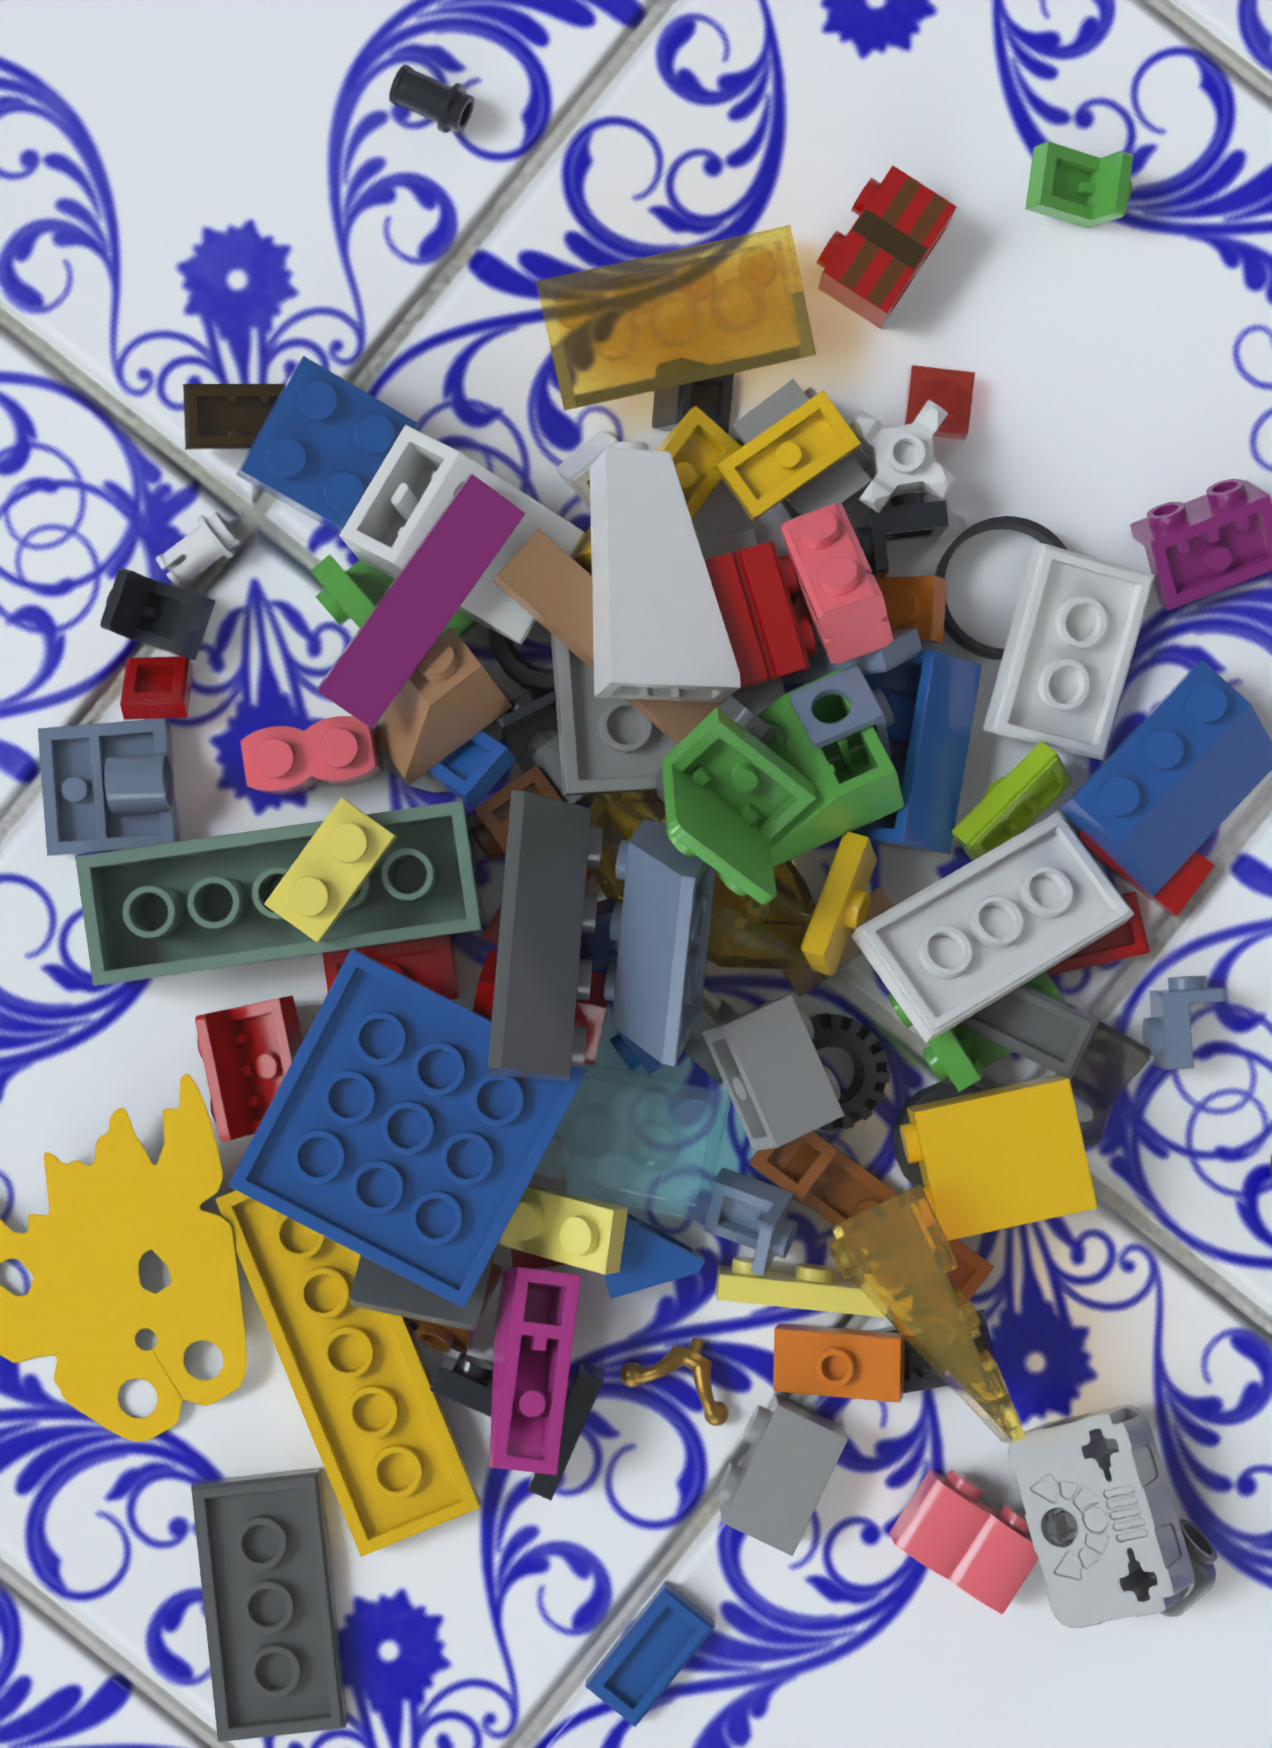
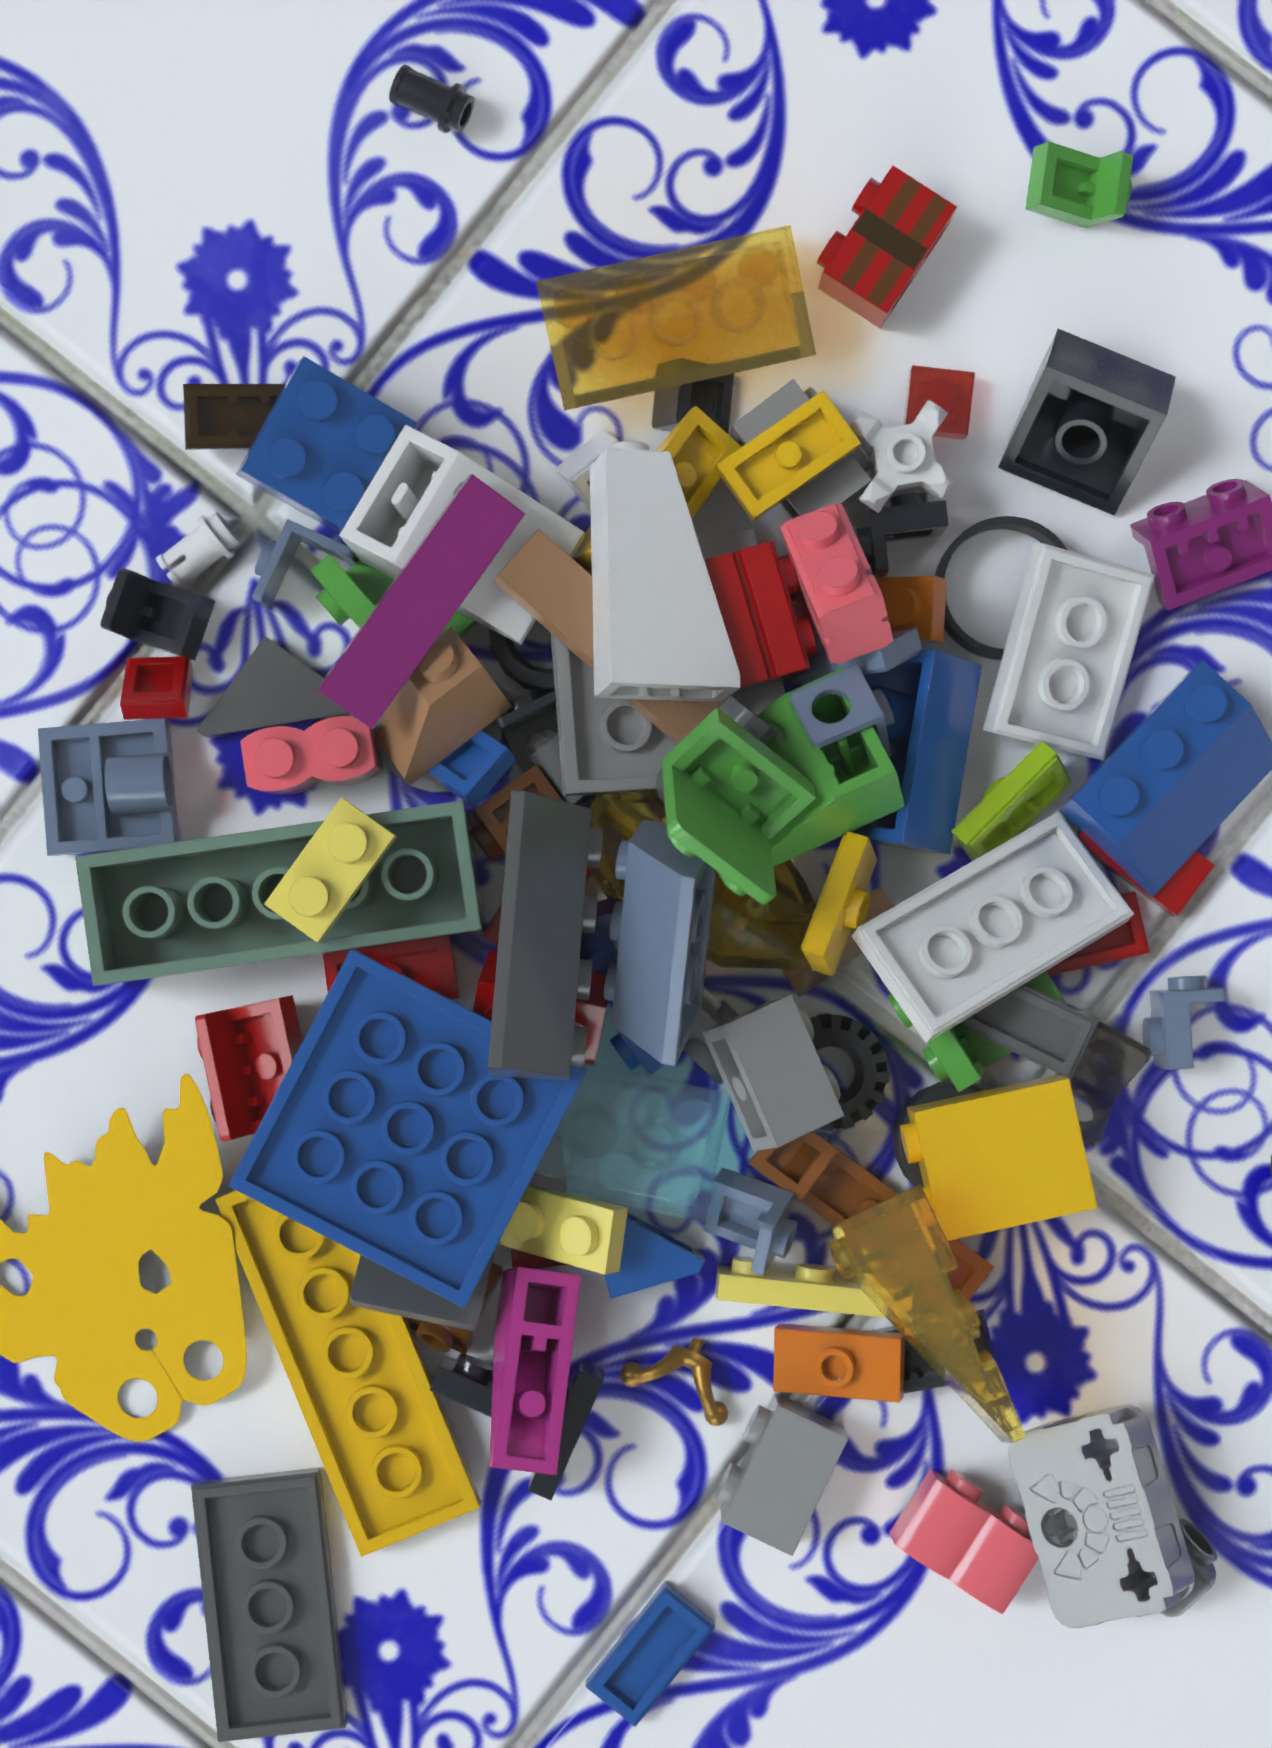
none -> dark grey tile [196,636,349,738]
none -> sand blue bracket [252,519,359,609]
none -> black slope [998,328,1176,516]

